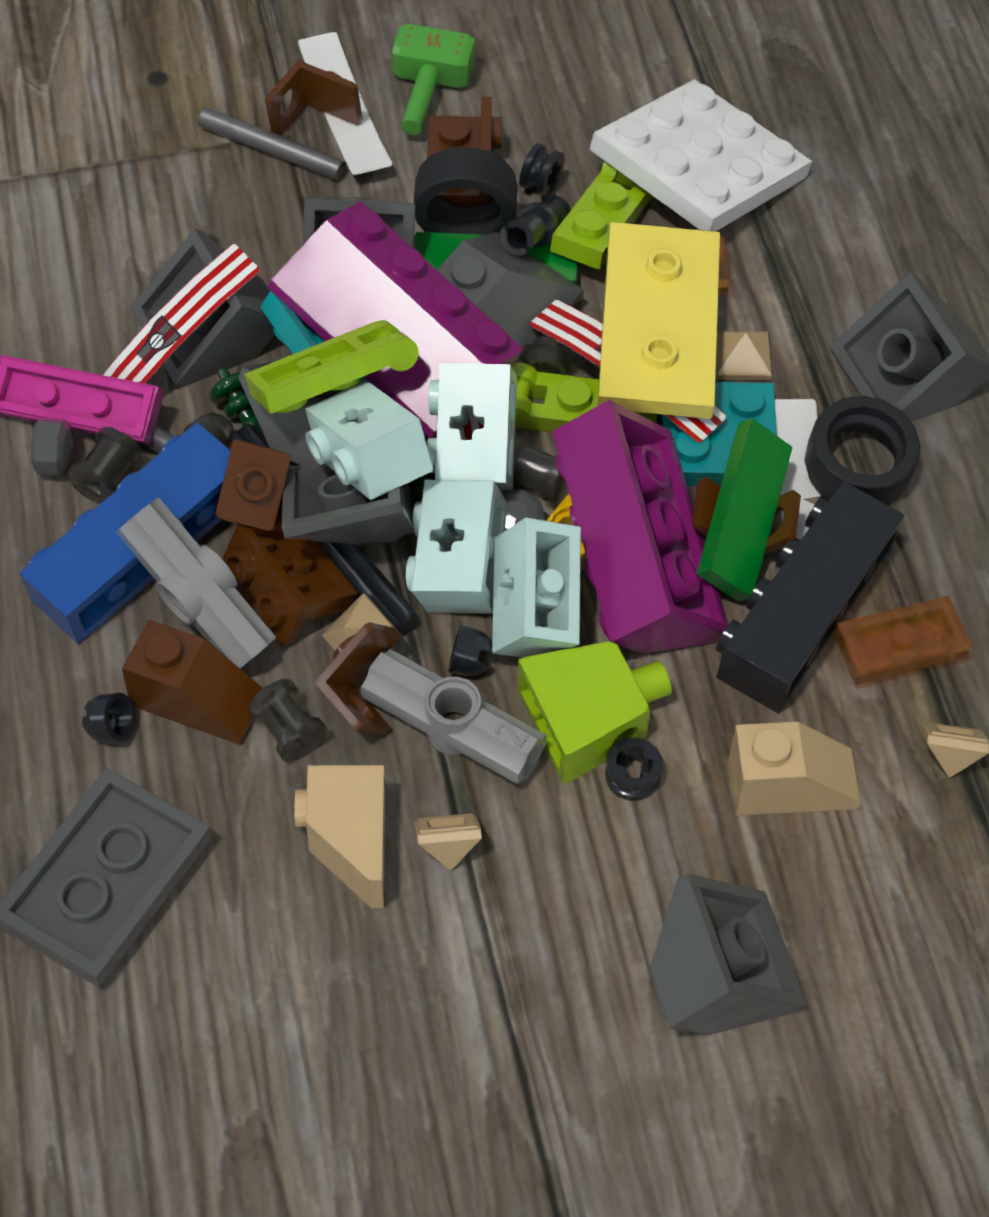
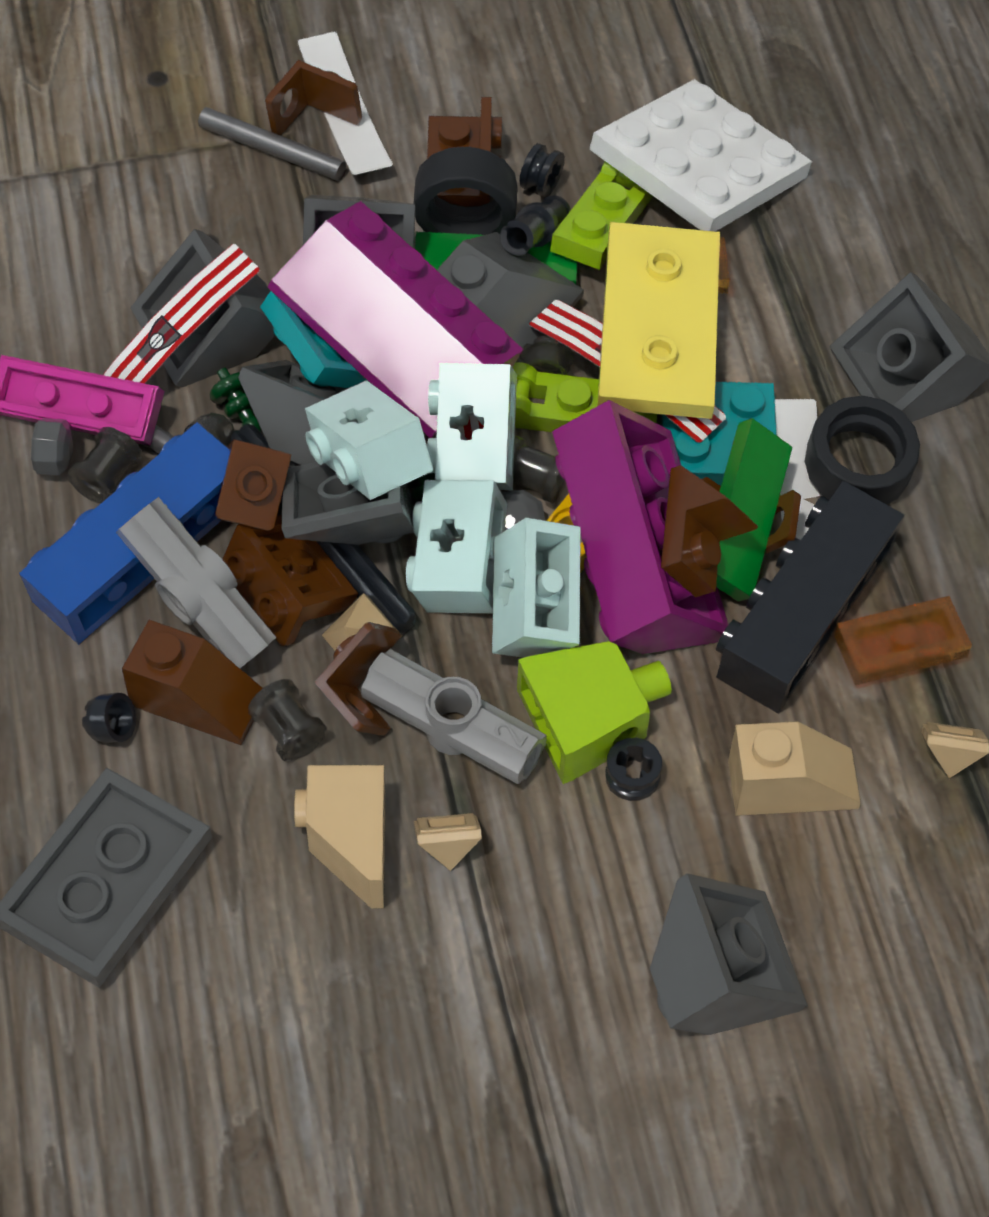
lime plate [244,320,419,414] -> none
bright green piece [392,24,476,135] -> none
black hinge [448,625,492,677] -> none
tan slope [715,331,772,380] -> none
none -> reddish brown slope [661,465,758,598]

